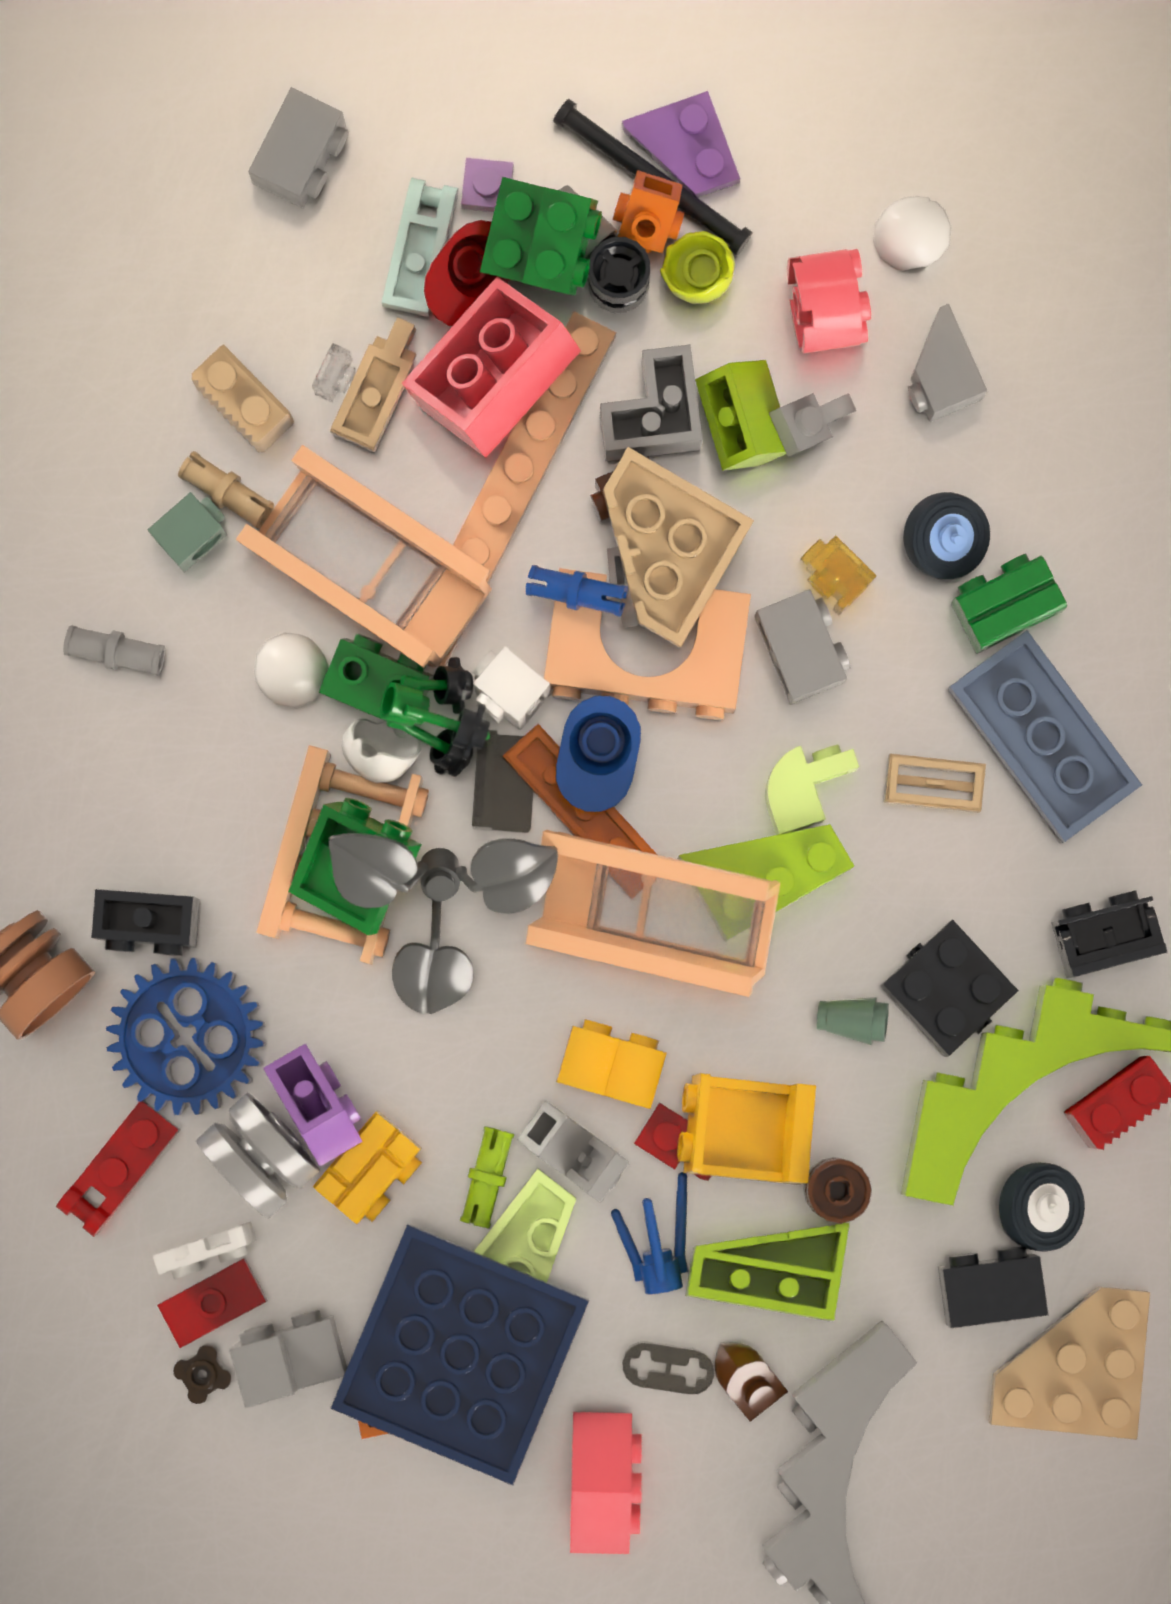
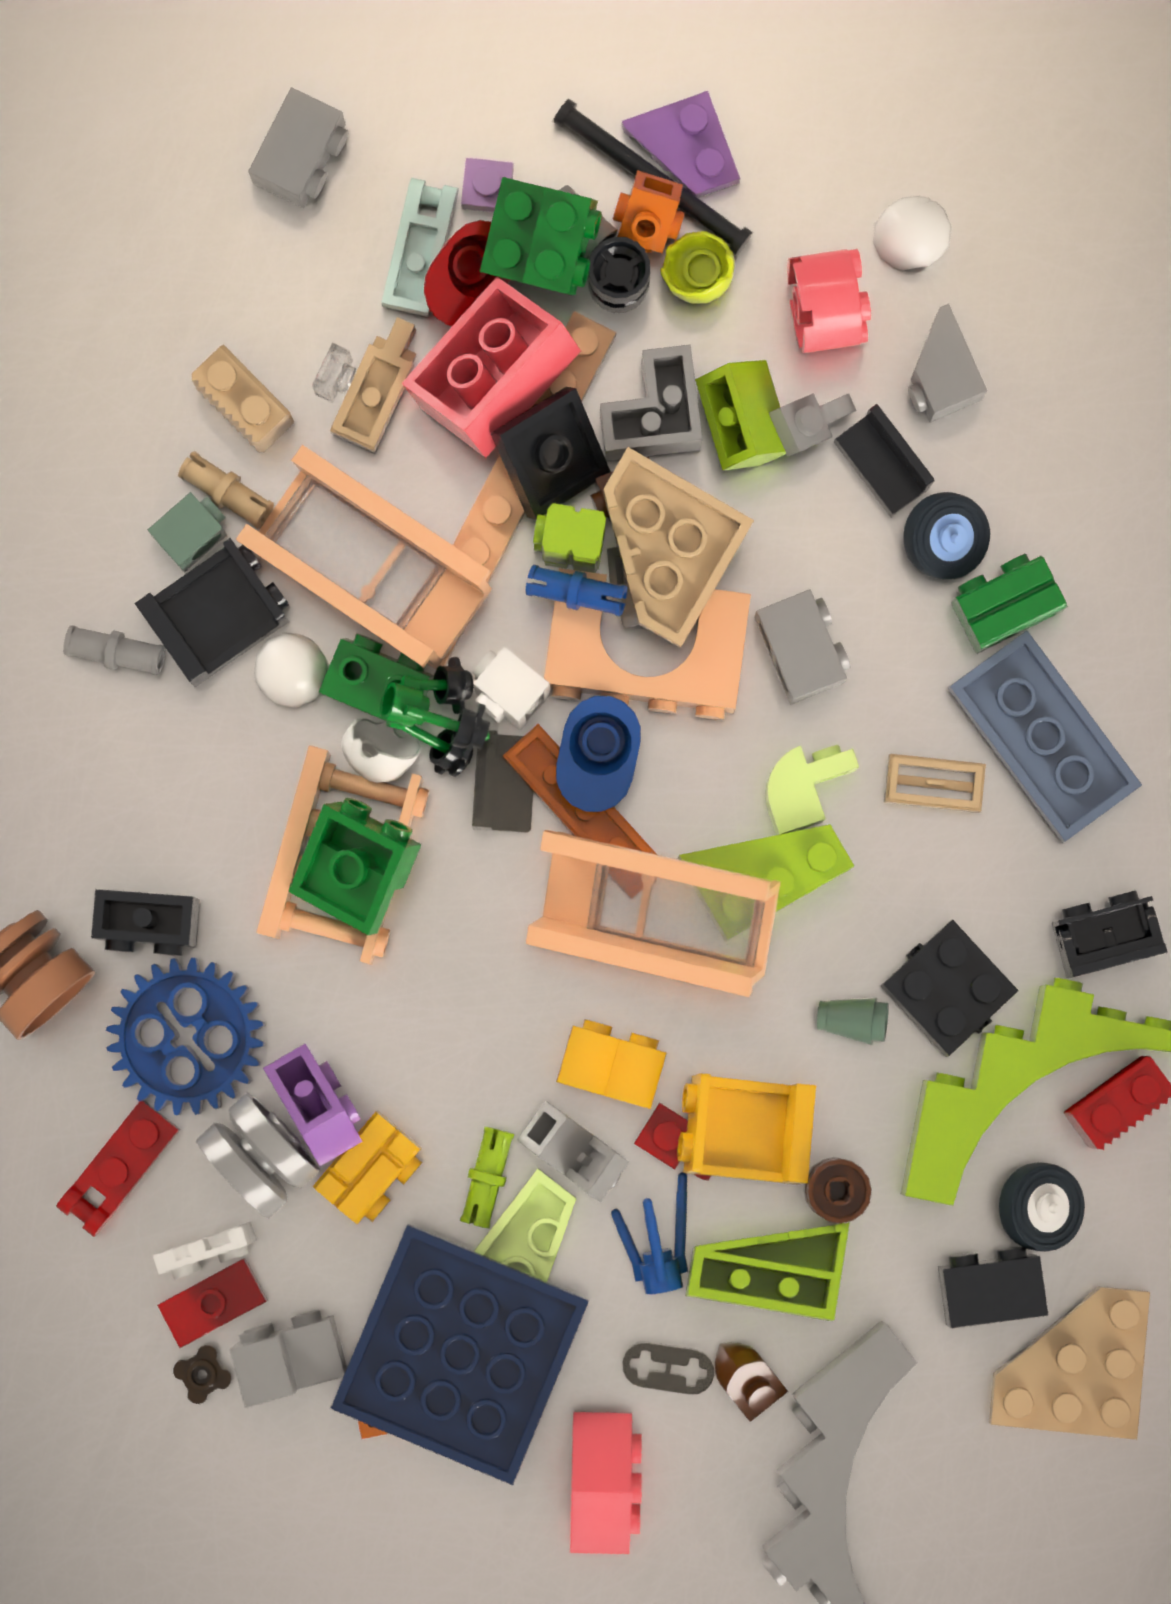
dark grey plant [329,834,558,1014] -> none
clear yellow brick [800,535,877,616] -> none
none -> black panel [134,538,290,687]
none -> black plate [491,387,611,520]
none -> lime brick [533,503,606,573]
none -> black panel [834,404,935,517]

